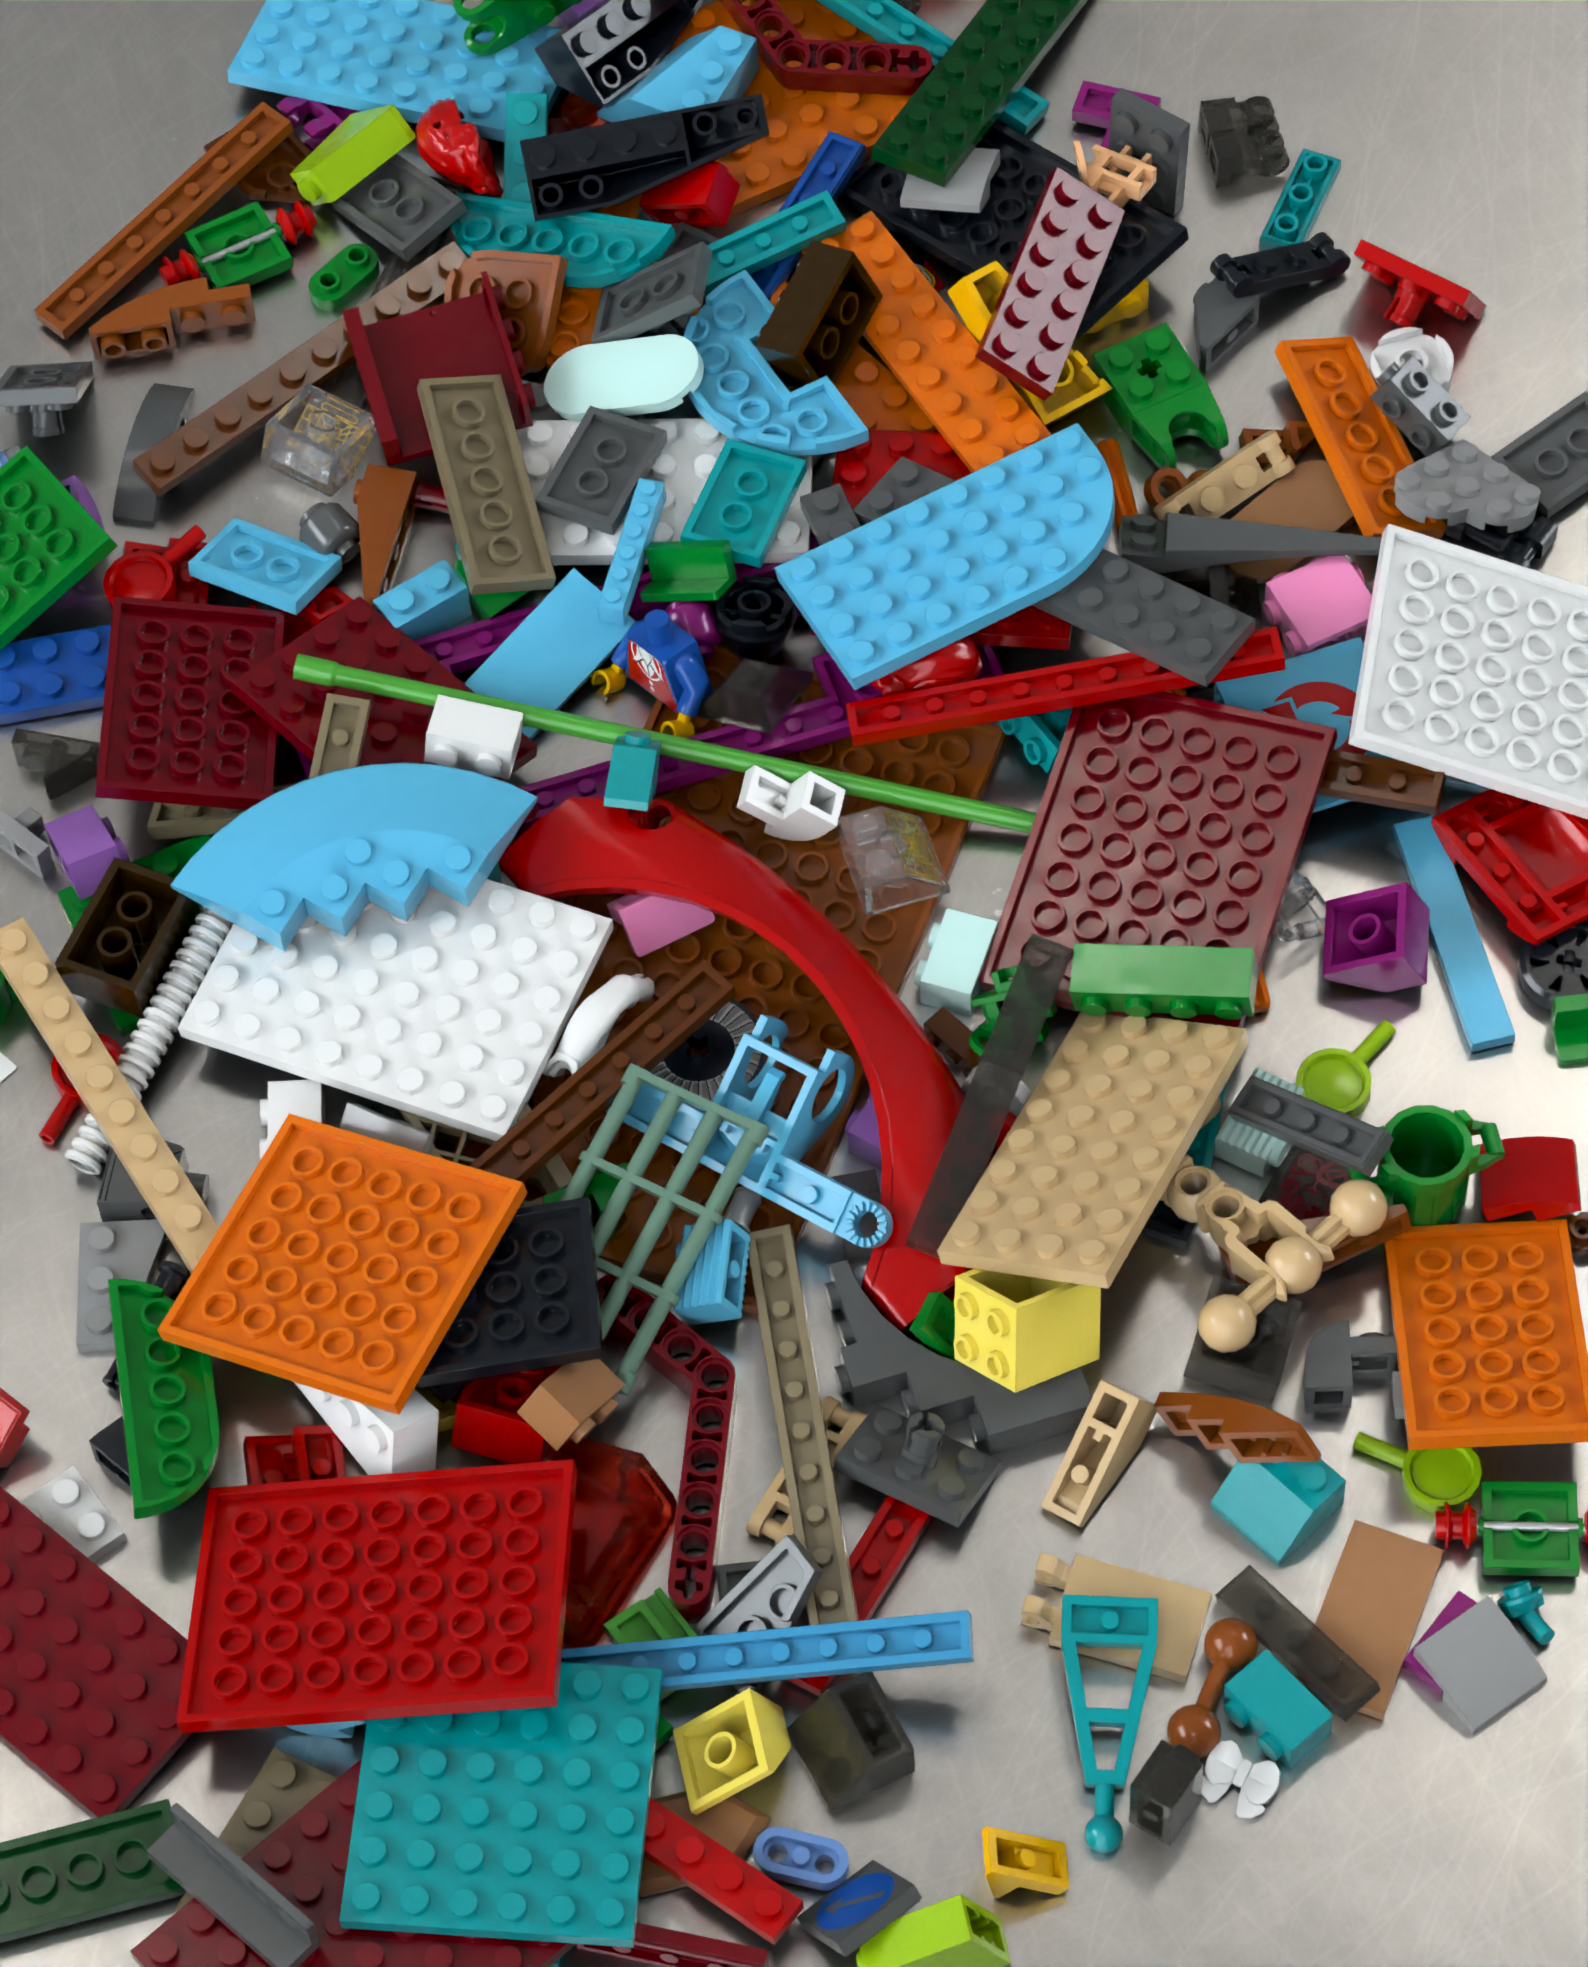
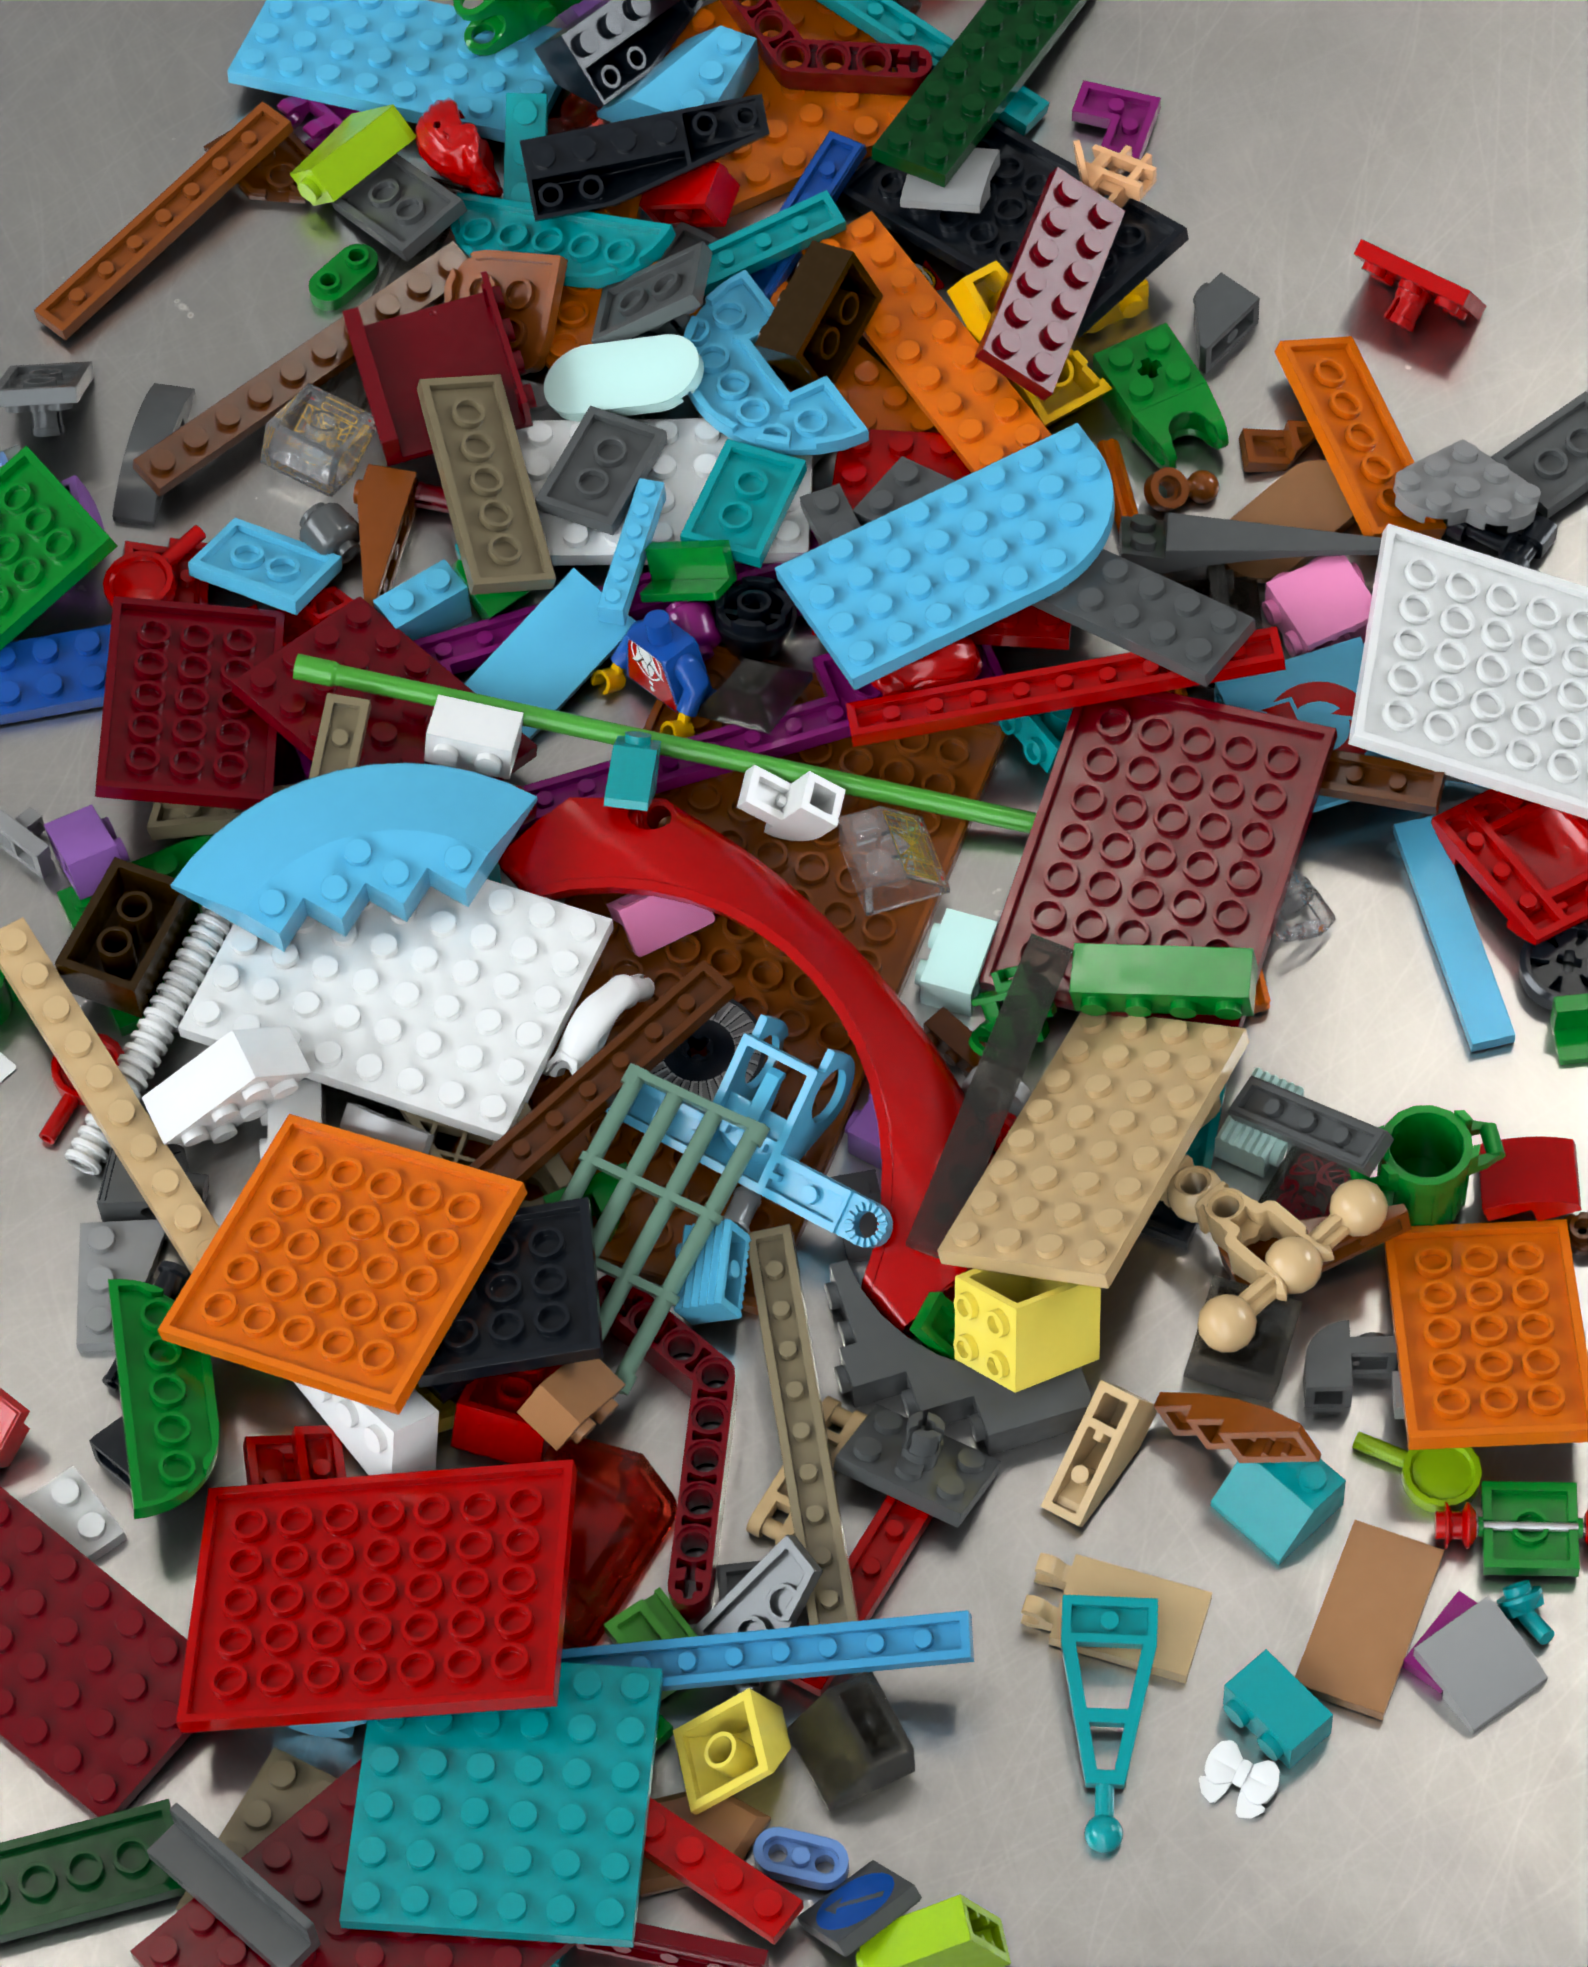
clear smoke slope [11,728,100,800] -> none
dark orange slope [88,277,256,360] -> none
green plate [159,200,317,289] -> none
yellow slope [982,1826,1069,1898] -> none
dark grey plate [1107,88,1190,216] -> none
clear smoke brick [1129,1740,1203,1846] -> none
tan plate [1153,429,1296,521] -> none
dark orange piece [1167,1618,1258,1759] -> none
clear smoke legs [1198,96,1290,188] -> none
black plate [1210,232,1351,298] -> none
clear smoke tile [1215,1565,1381,1722] -> none
teal tile [1259,148,1341,250] -> none
lime piece [1296,1020,1396,1117] -> none
magenta slope [1322,882,1430,993] -> none
white plate [1369,327,1454,392] -> none
dark grey brick [1370,356,1471,457] -> none
none -> white brick [142,1026,311,1147]

